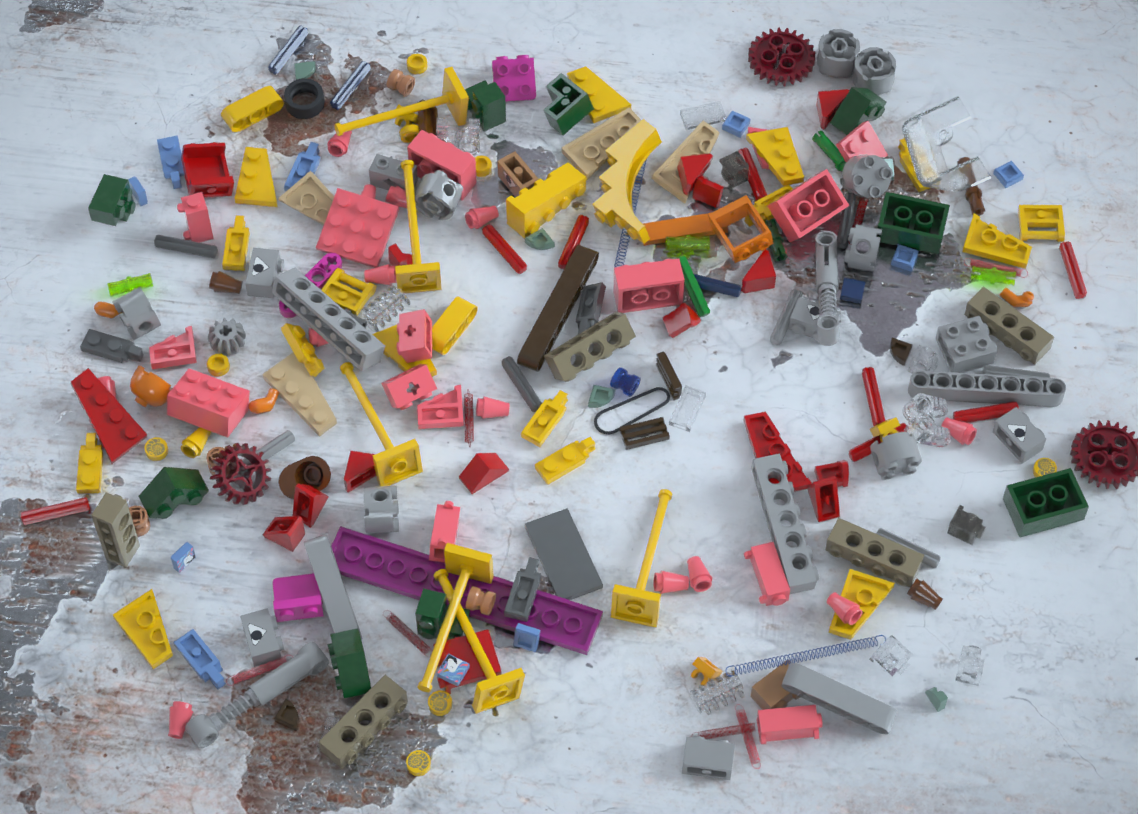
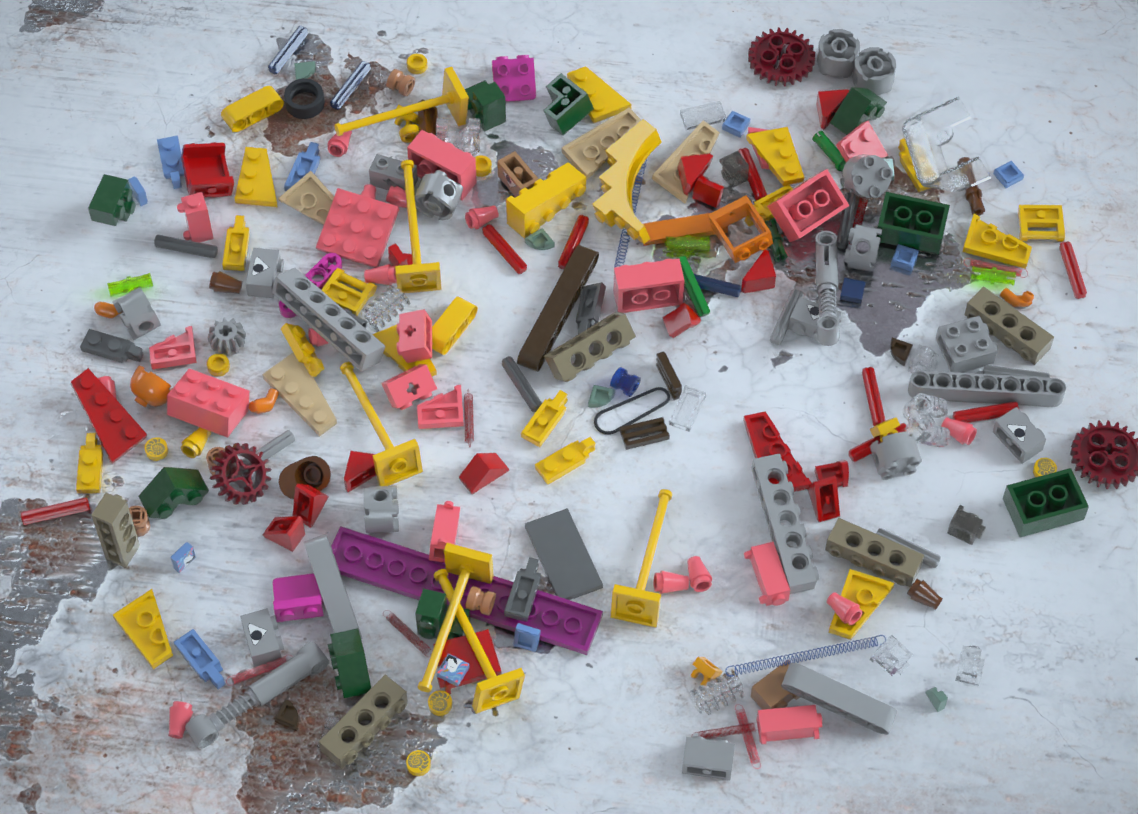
coral cone [476,396,510,419] -> none

